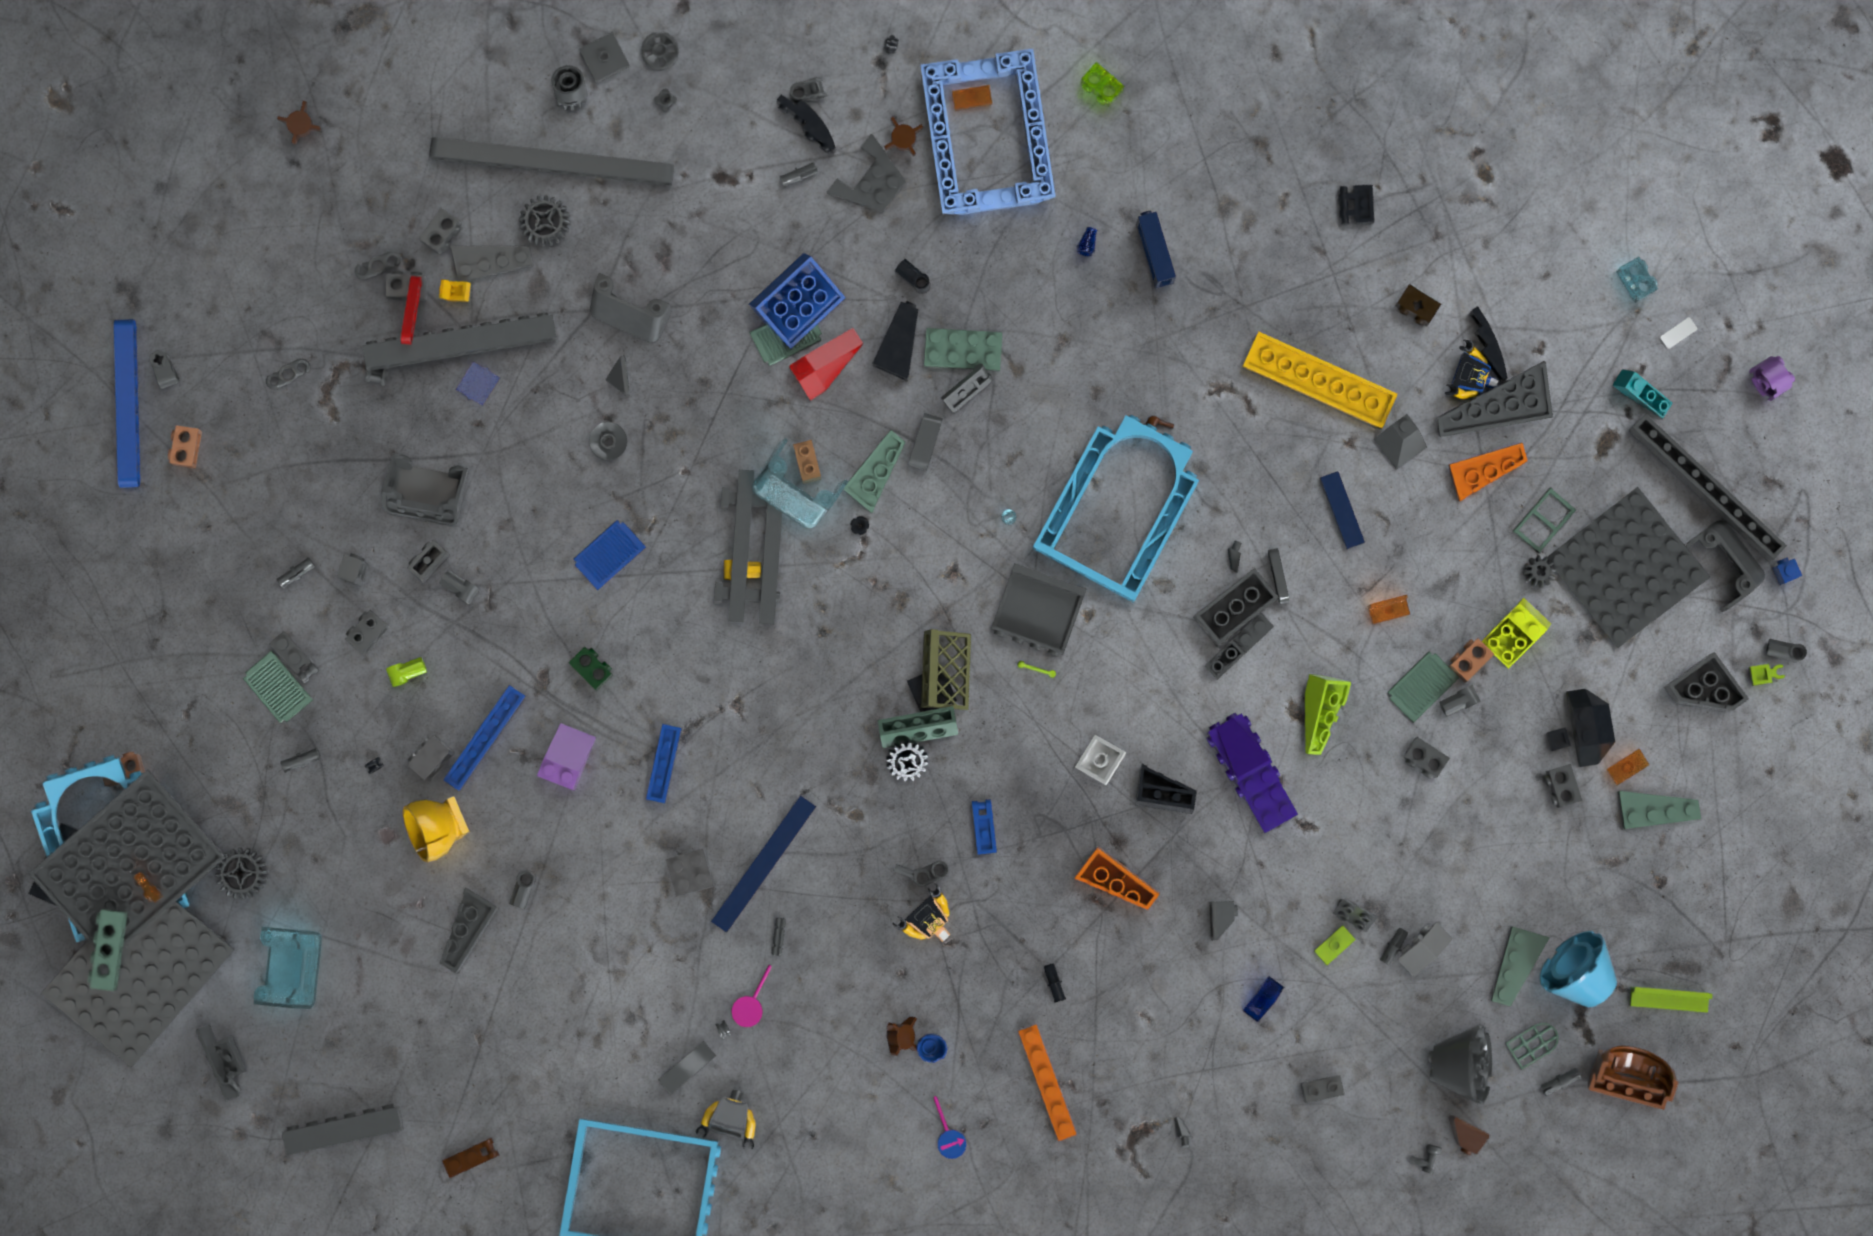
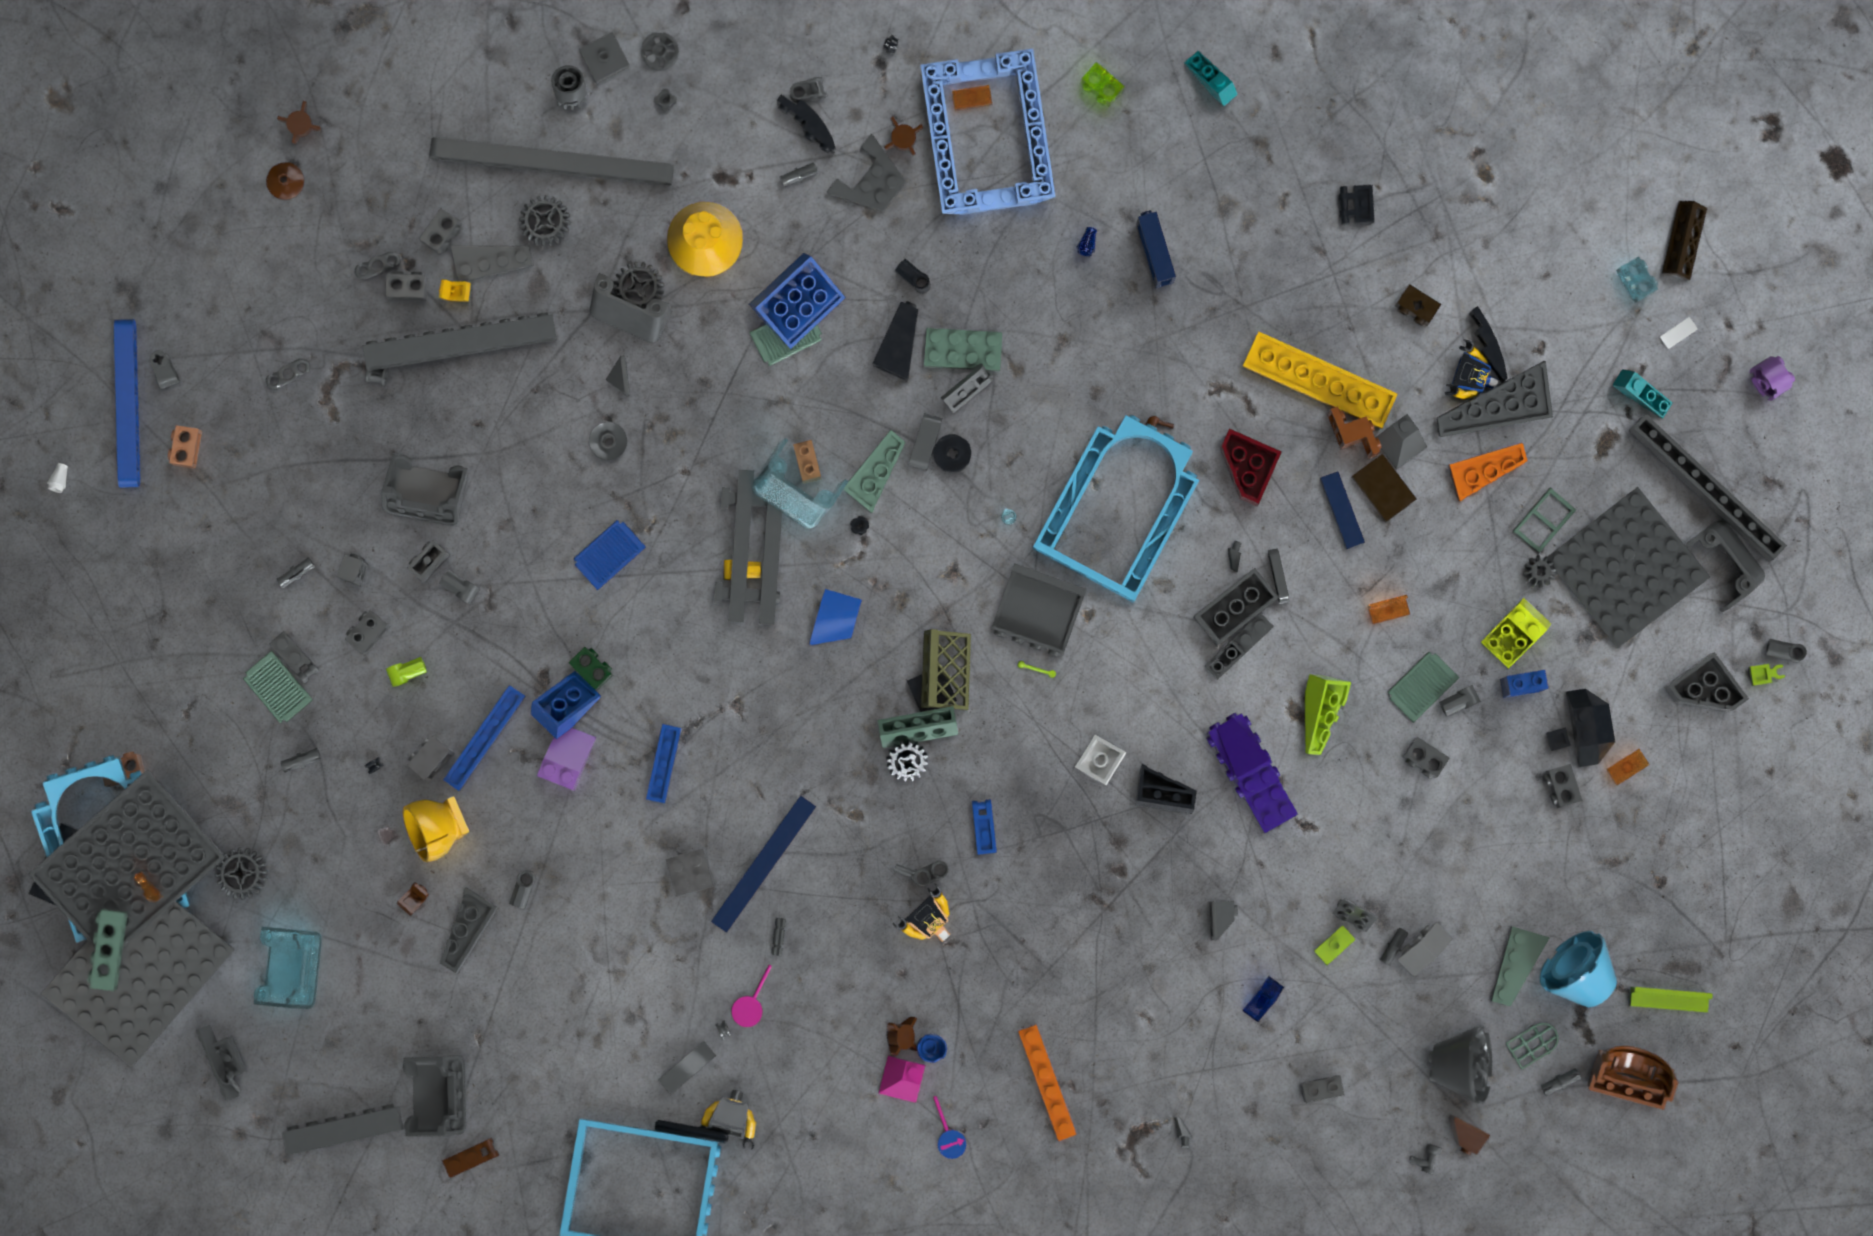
red beam [401,276,422,345] -> none
clear blue piece [456,361,500,406] -> none
wedge [789,328,864,401] -> none
black axle [1044,963,1066,1003] -> none
orange wedge [1074,846,1160,910] -> none
nougat brick [1449,638,1494,682] -> none
sand green wing [1618,791,1701,829] -> none
blue brick [1772,557,1803,585] -> none
none -> white cone [47,463,68,493]
none -> reddish brown dish [266,162,304,200]
none -> reddish brown bracket [396,882,429,916]
none -> dark grey windscreen [403,1056,466,1136]
none -> blue slope [531,671,601,739]
none -> dark grey gear [613,262,665,308]
none -> black axle [655,1120,729,1143]
none -> yellow cone [667,201,743,277]
none -> blue slope [810,589,862,645]
none -> dark pink slope [879,1056,925,1103]
none -> black plate [933,434,972,473]
none -> teal slope [1184,50,1238,107]
none -> dark red brick [1220,428,1282,506]
none -> dark orange bracket [1327,406,1382,459]
none -> dark brown tile [1352,454,1417,522]
none -> blue window [1500,670,1549,698]
none -> dark brown fence [1662,201,1707,281]

